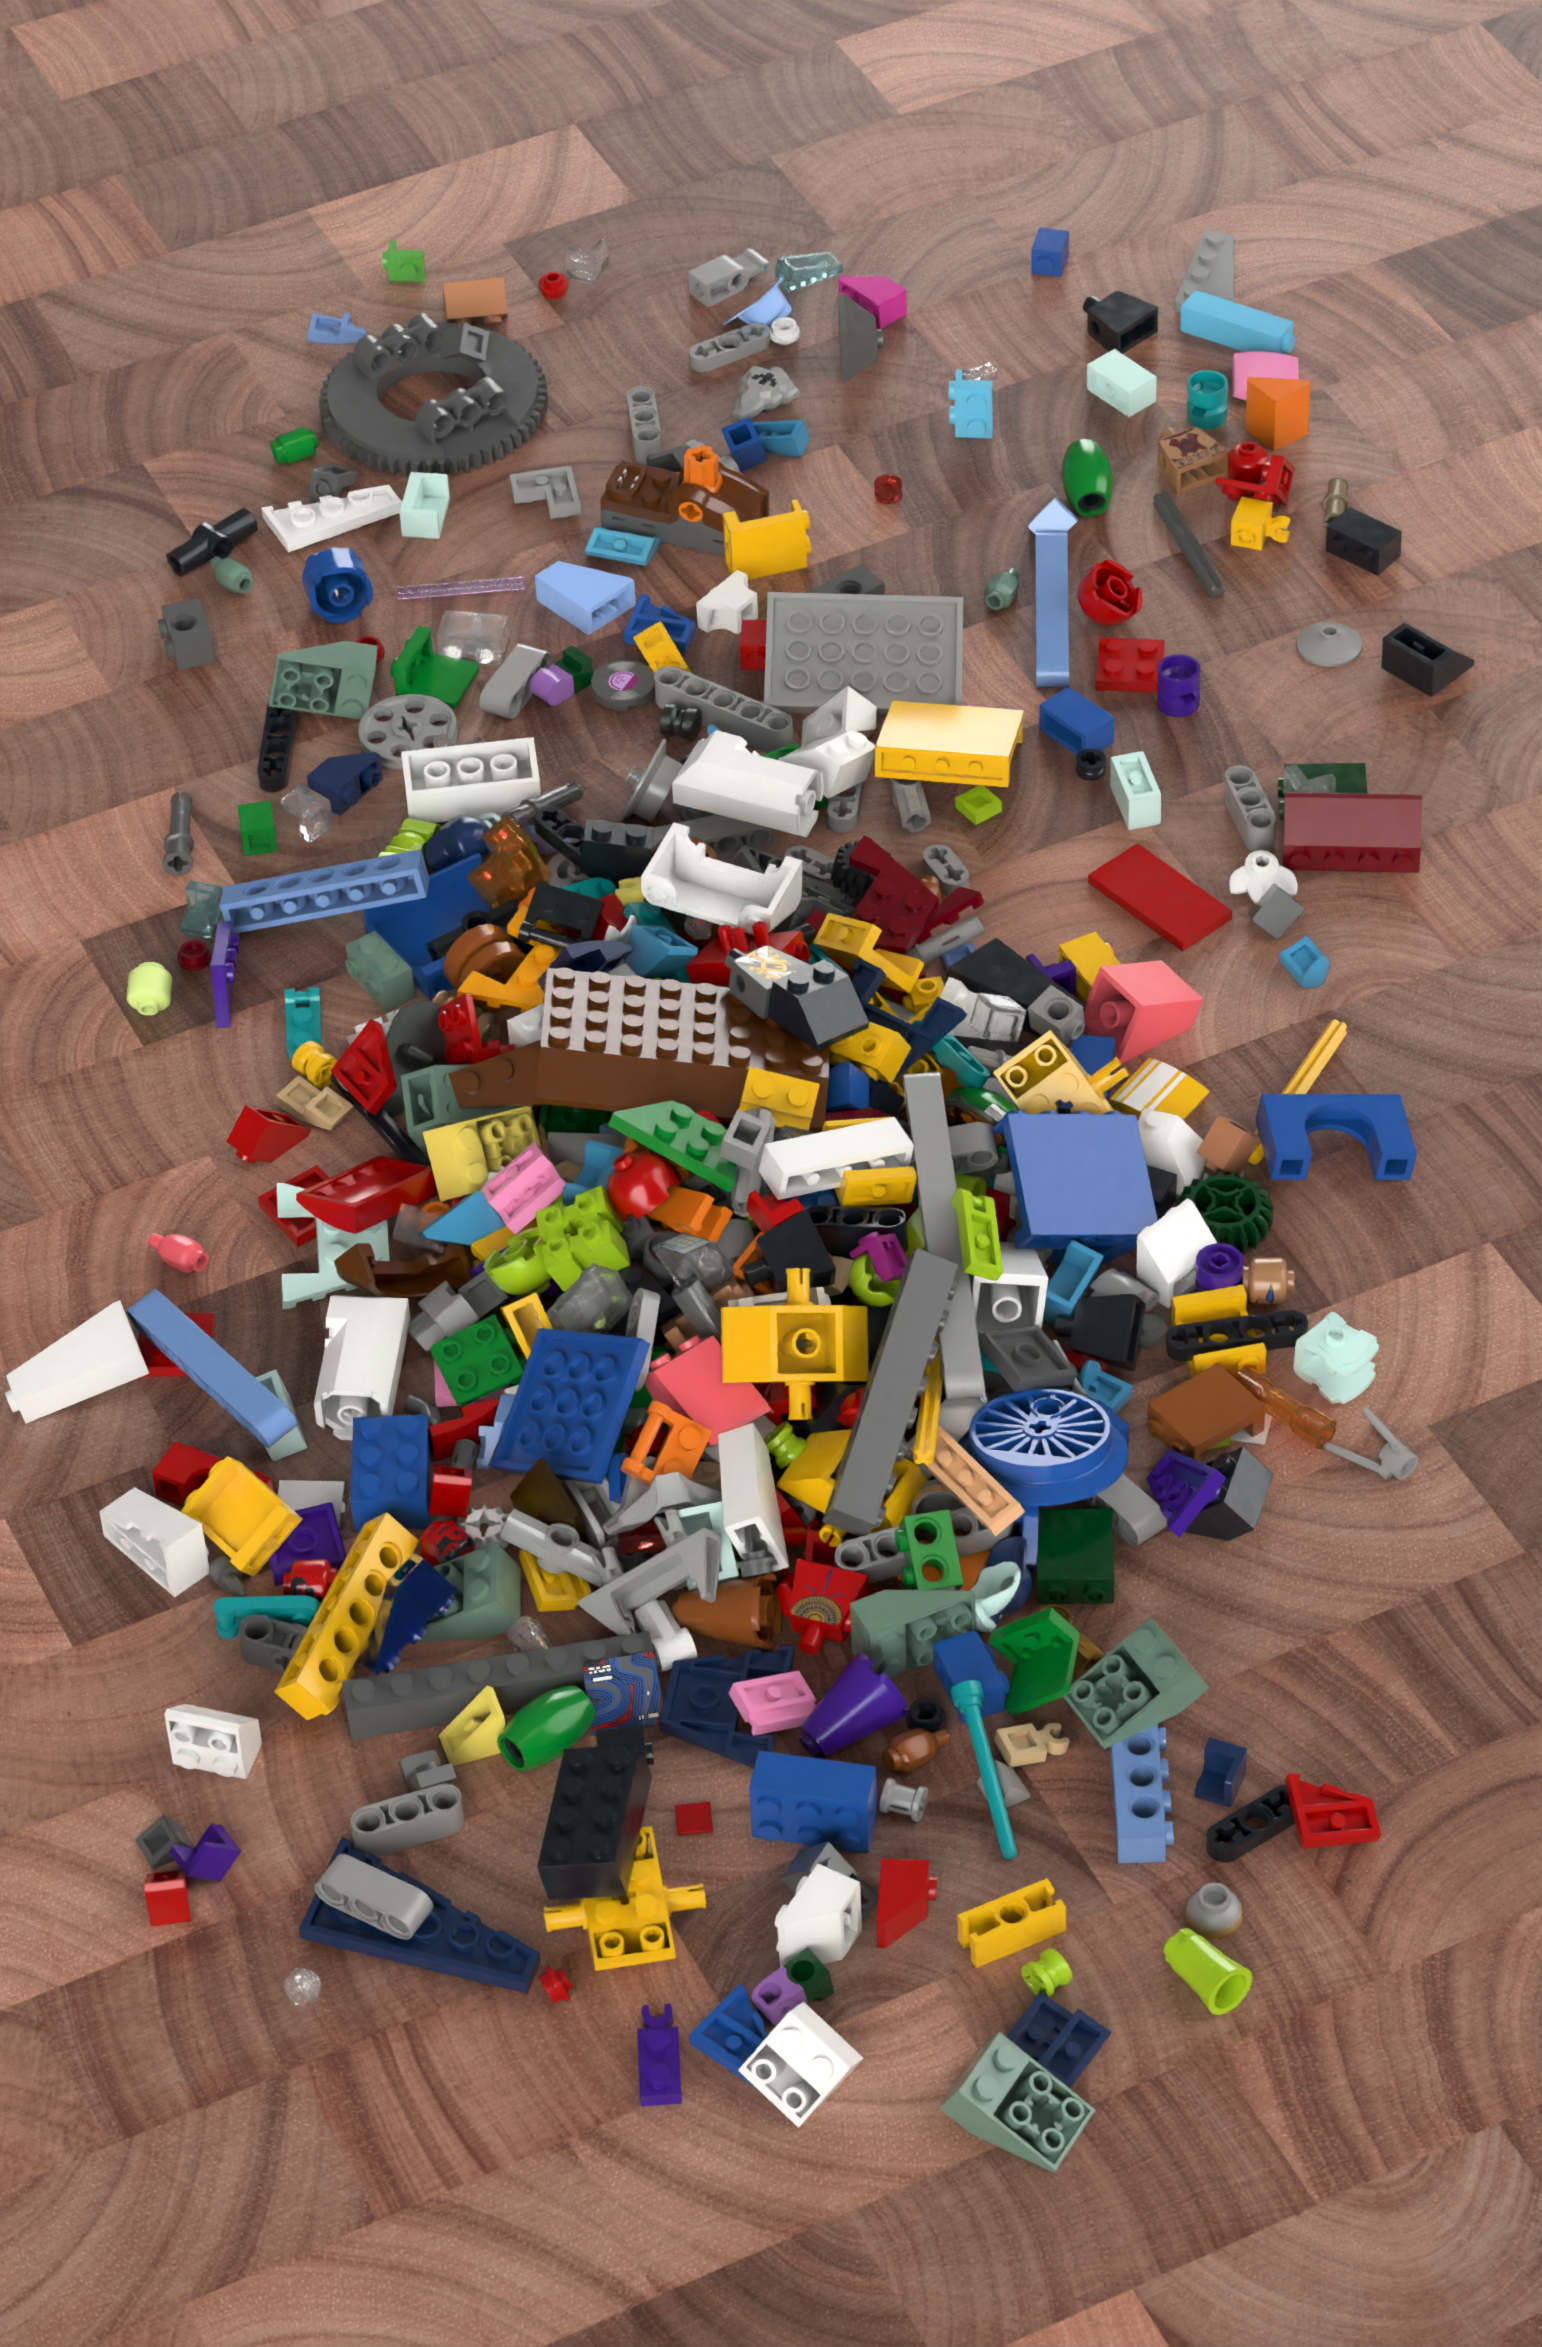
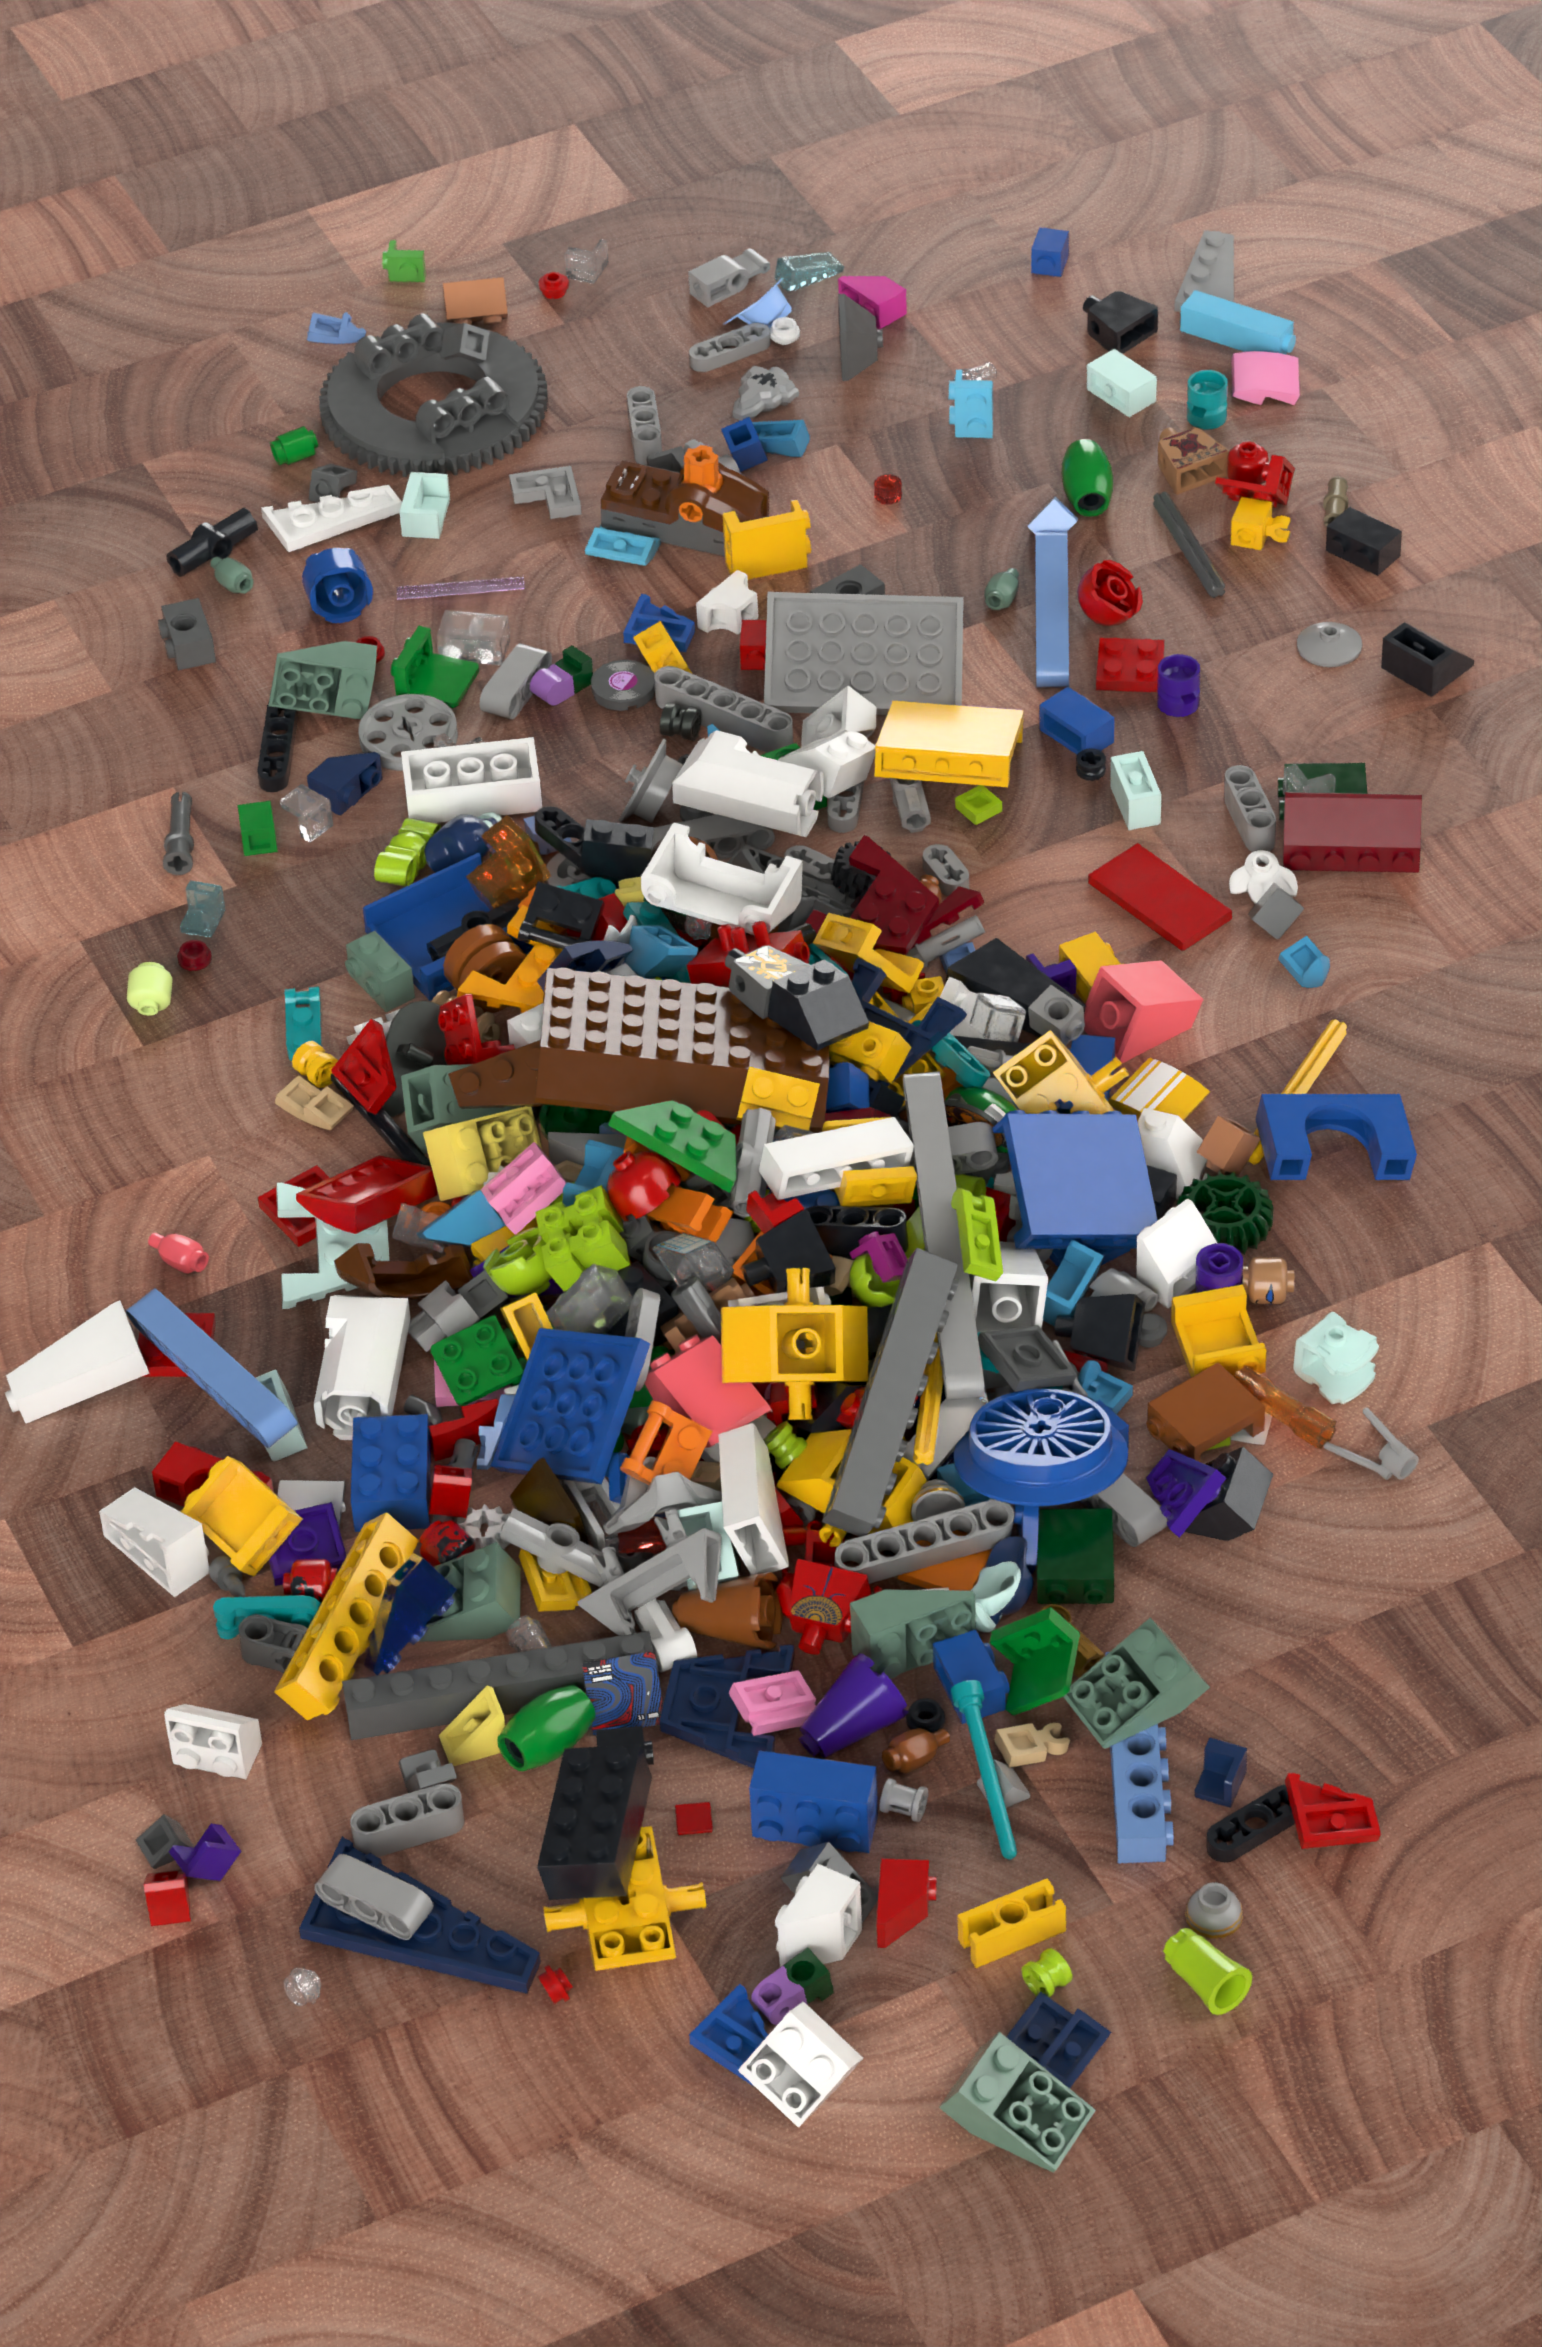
dark purple wing [210,921,240,1028] -> none
medium blue brick [220,849,430,934] -> none
red slope [226,1105,311,1164] -> none
dark grey pin [501,780,583,832] -> none
light blue slope [535,561,636,635] -> none
dark purple plate [637,2004,682,2106] -> none
light grey brick [720,1109,771,1171] -> none
dark grey plate [736,1550,775,1577] -> none
green brick [895,1509,964,1591] -> none
light nougat plate [910,1425,1025,1536] -> none
black beam [1166,1310,1308,1361] -> none
orange slope [1246,376,1311,451] -> none

